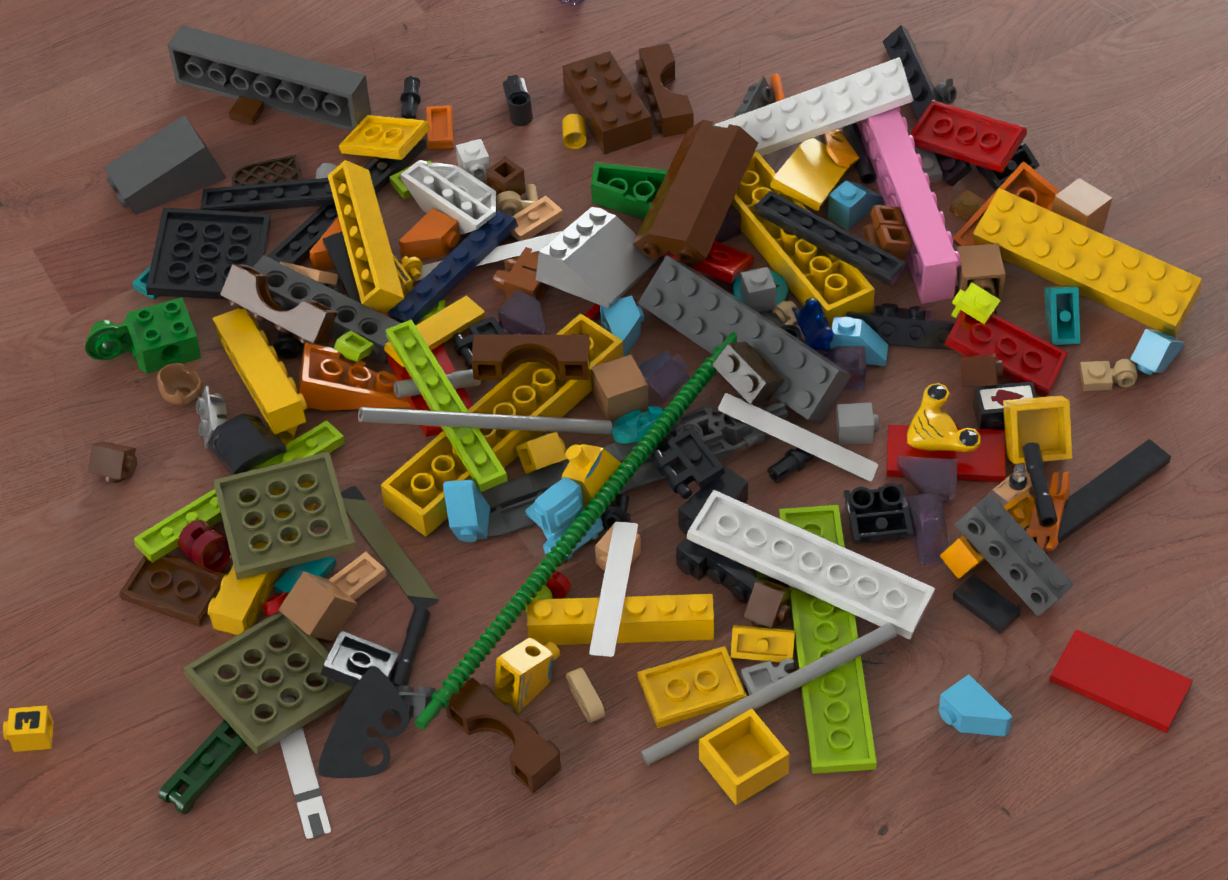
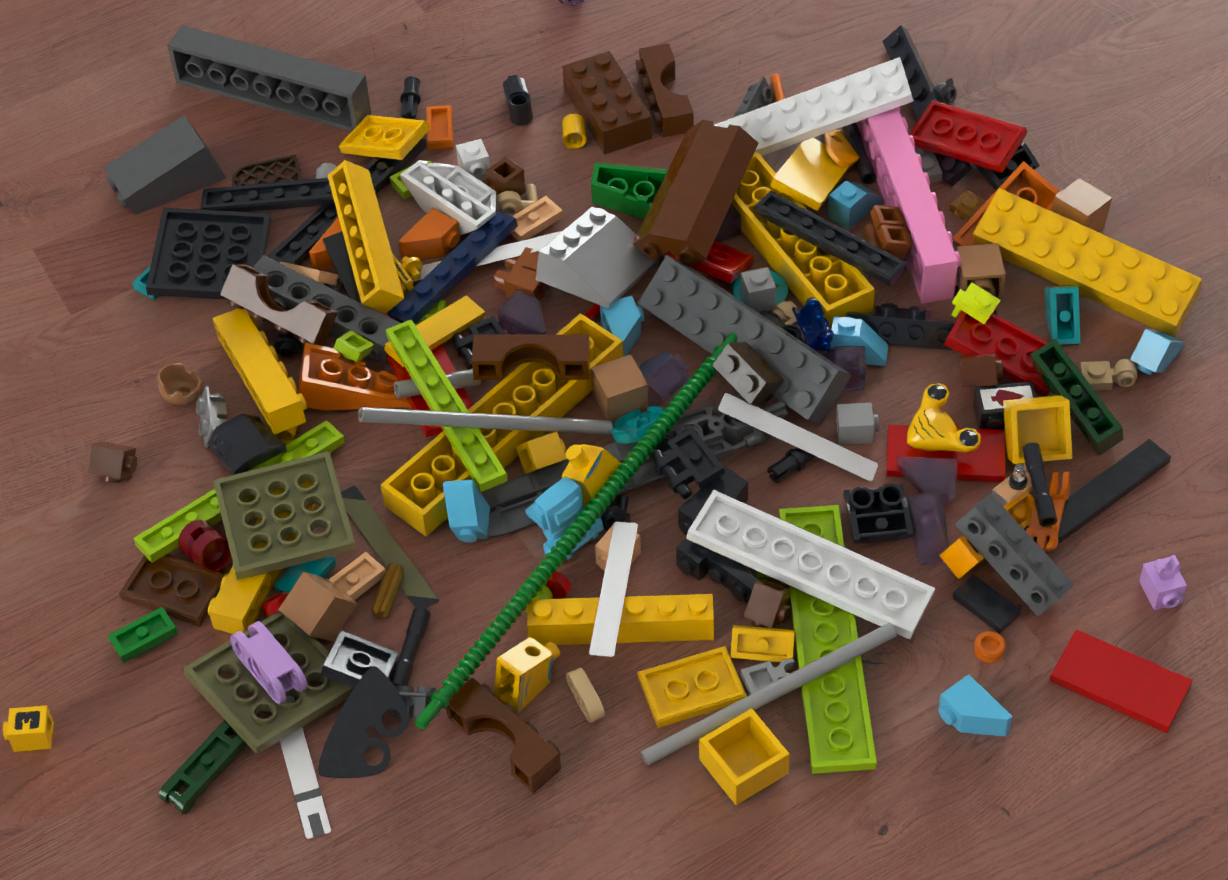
green brick [85,298,201,374] -> none
reddish brown tile [229,96,264,125] -> none
none -> green plate [107,607,178,663]
none -> lavender piece [230,621,308,704]
none -> pearl gold axle [371,563,404,619]
none -> orange tile [974,631,1006,663]
none -> dark green brick [1031,339,1124,455]
none -> lavender brick [1139,555,1187,610]

